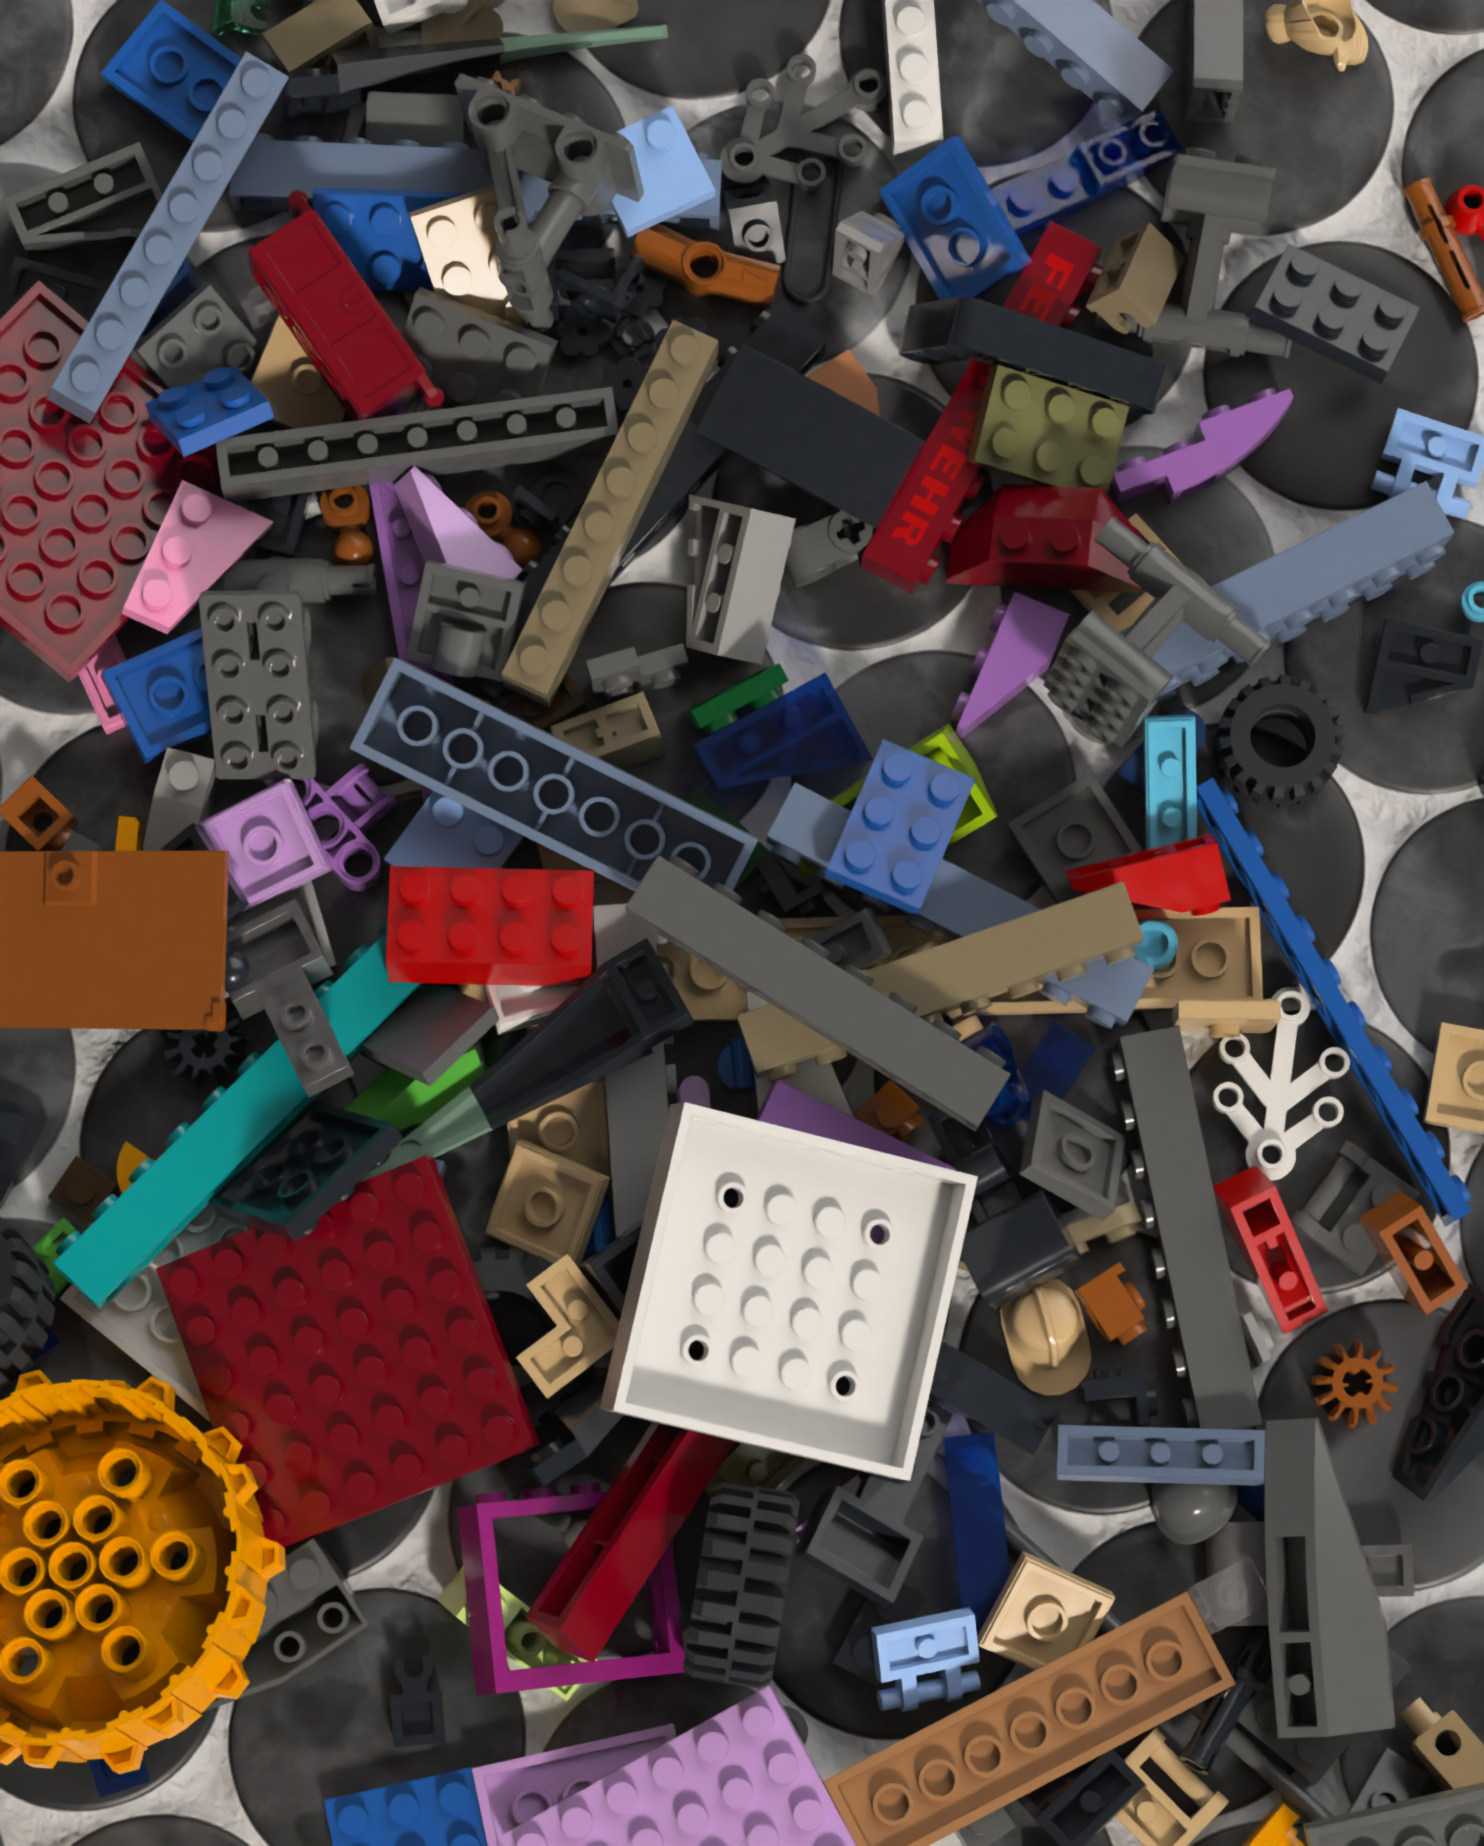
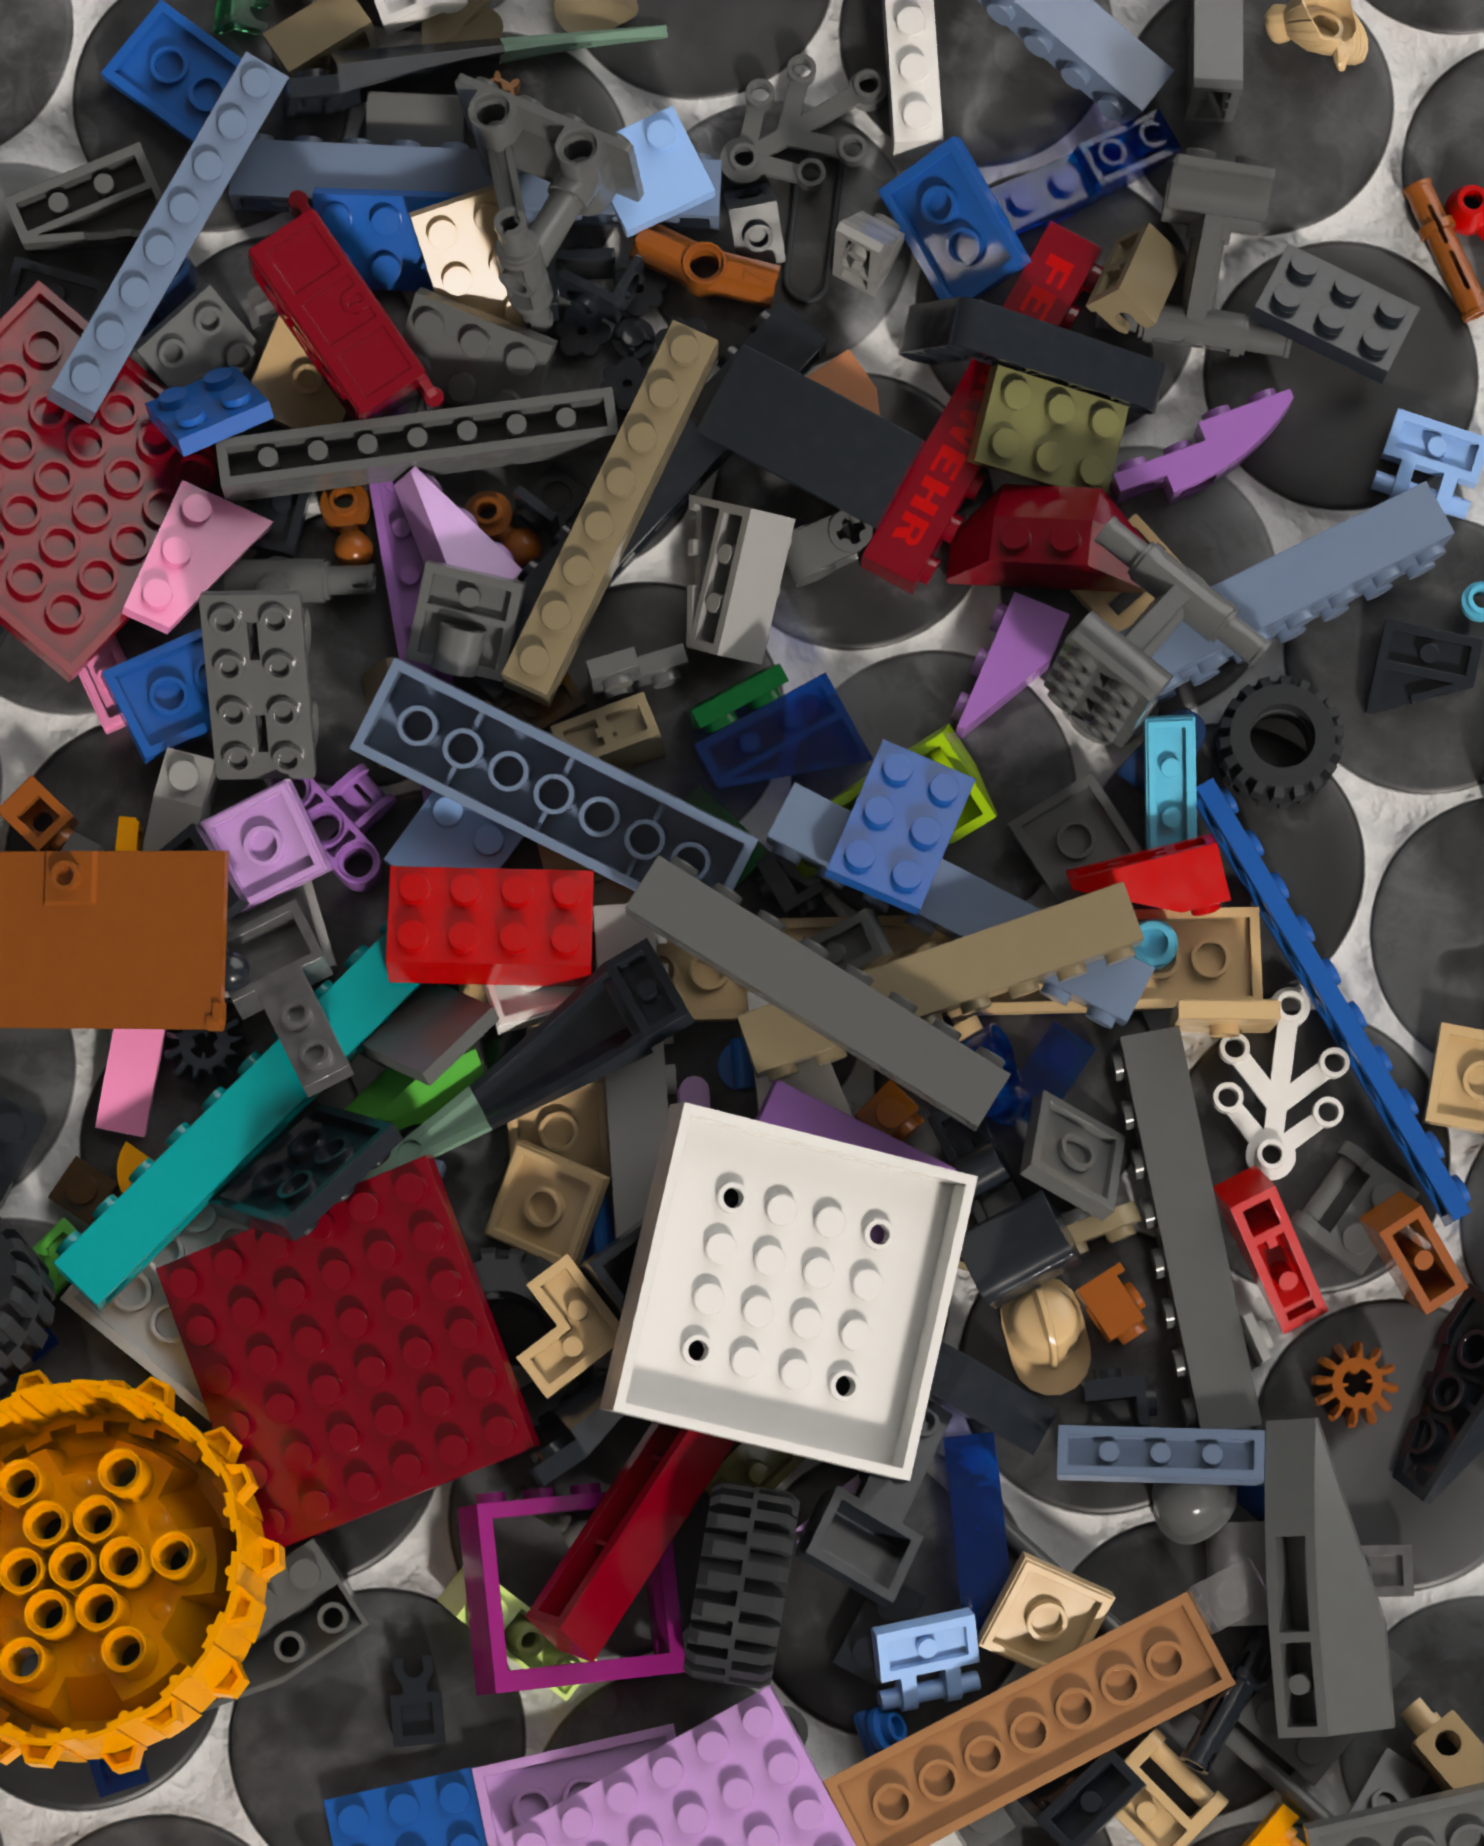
none -> bright pink tile [95,1029,166,1137]
none -> blue plate [851,1705,907,1758]

